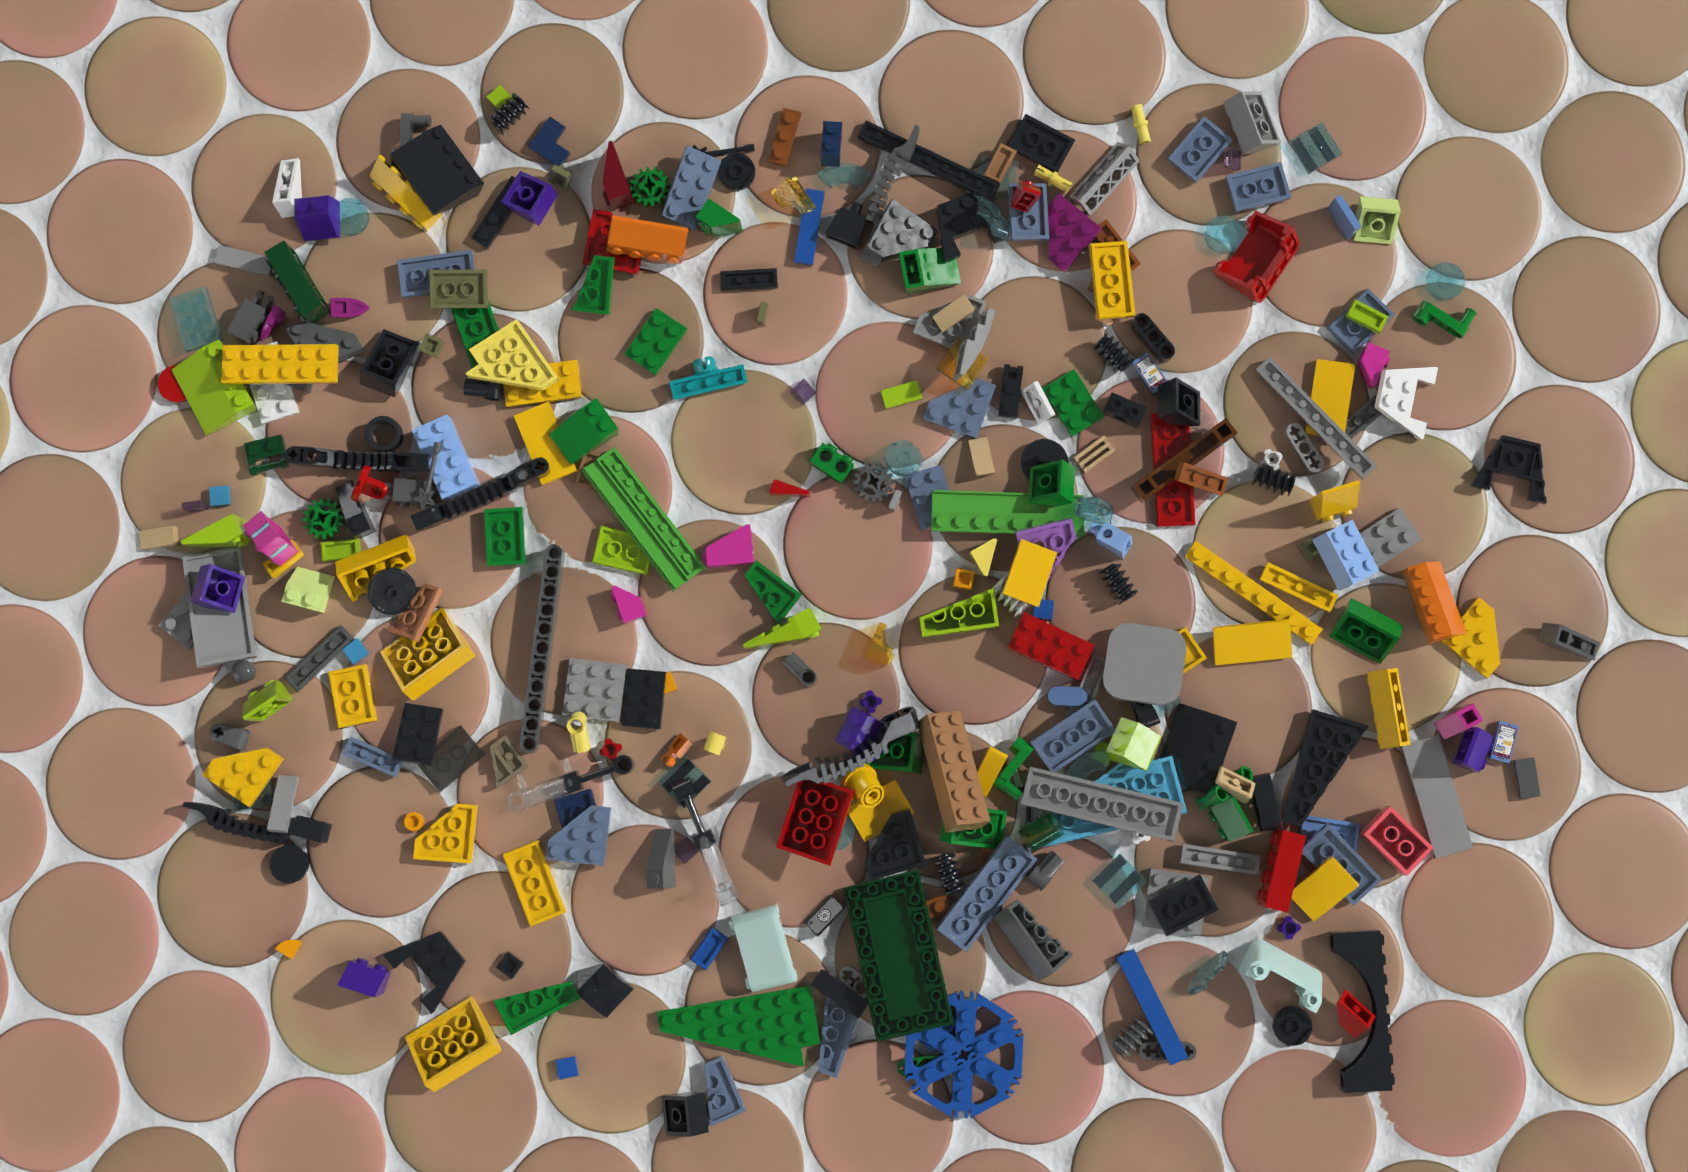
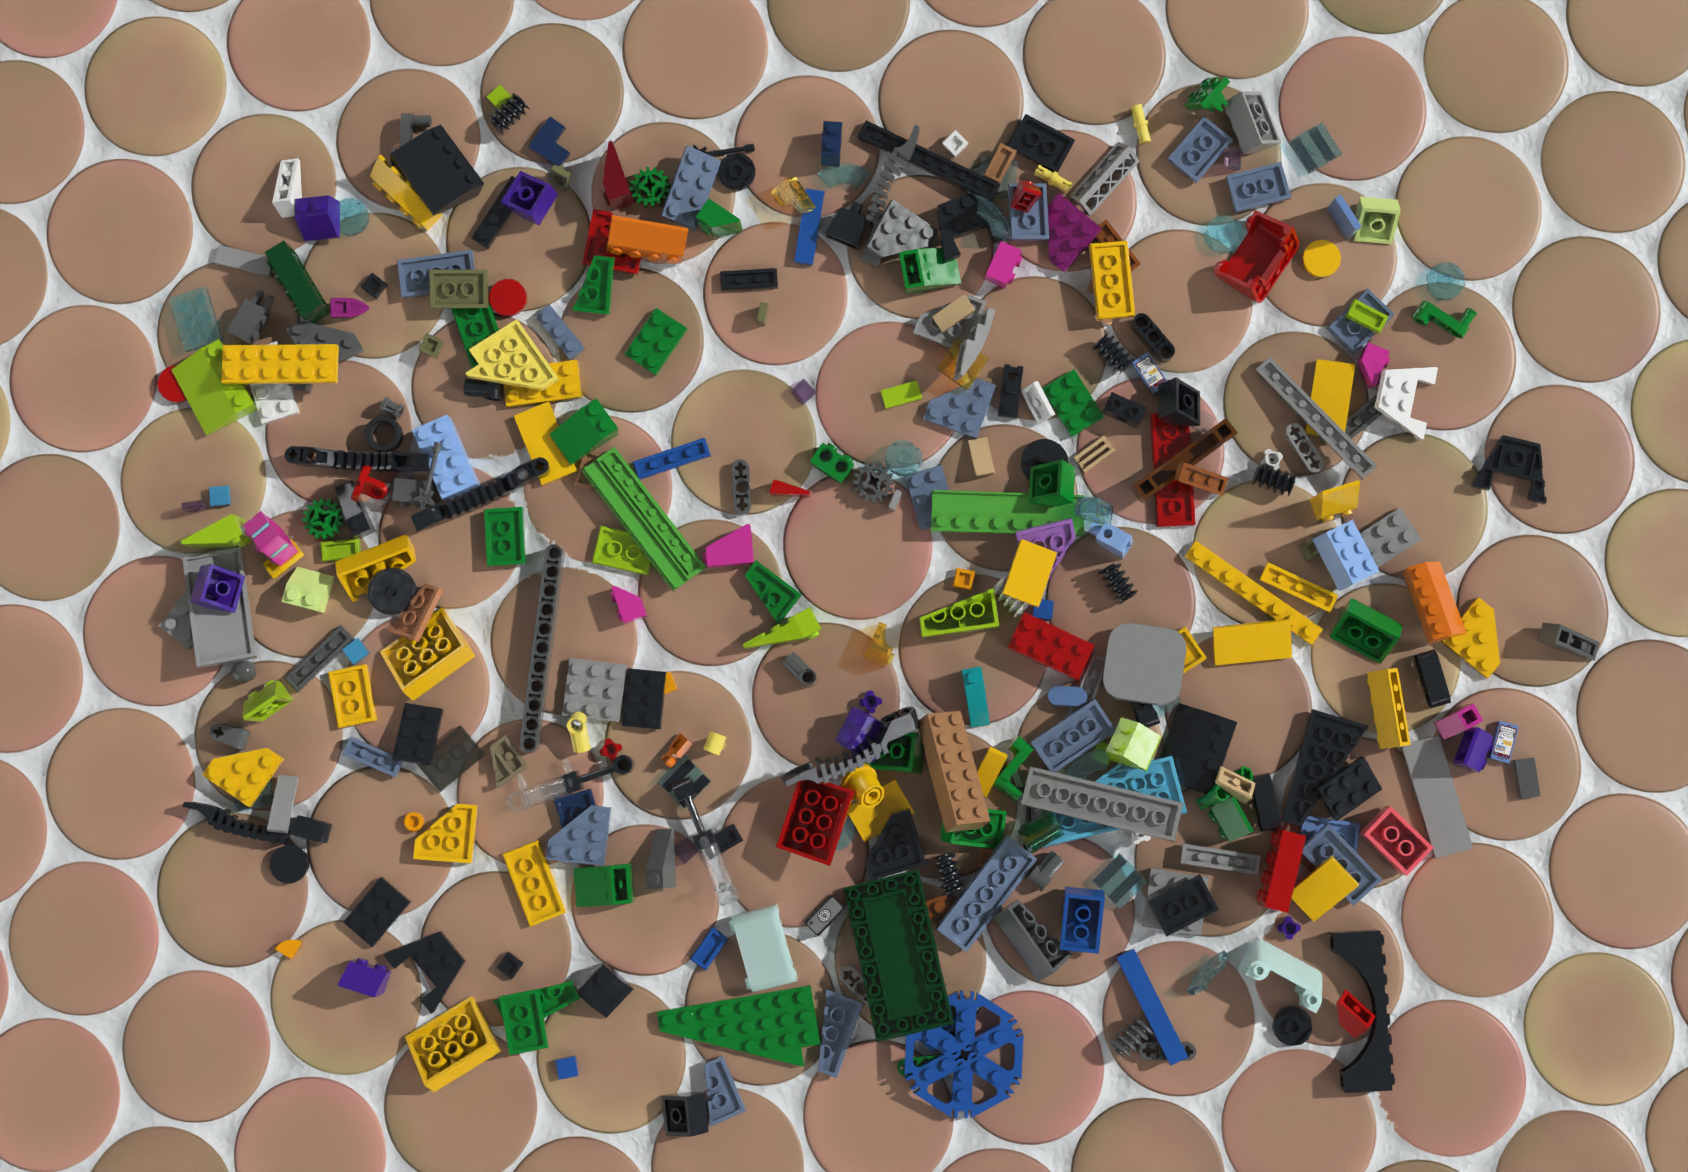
tan slope [139,526,179,550] -> none
dark green plate [244,434,289,476] -> none
magenta plate [259,305,286,342] -> none
black slope [360,329,419,397] -> none
teal plate [669,356,748,400] -> none
dark orange plate [769,108,802,167] -> none
black tile [811,969,868,1019] -> none
light yellow slope [969,538,997,578] -> none
none -> black plate [343,877,412,947]
none -> black tile [361,273,388,300]
none -> dark grey bush [379,397,405,420]
none -> red tile [489,279,527,317]
none -> green plate [499,988,549,1055]
none -> sand blue plate [535,304,585,360]
none -> green slope [574,863,635,907]
none -> blue tile [633,438,711,480]
none -> black tile [704,824,744,860]
none -> dark grey beam [732,459,751,515]
none -> white plate [942,130,969,158]
none -> teal slope [961,667,990,728]
none -> dark pink brick [985,241,1023,288]
none -> blue slope [1060,886,1105,954]
none -> green plate [1184,76,1230,112]
none -> yellow tile [1302,240,1341,278]
none -> black plate [1315,756,1382,821]
none -> black beam [1414,649,1451,708]

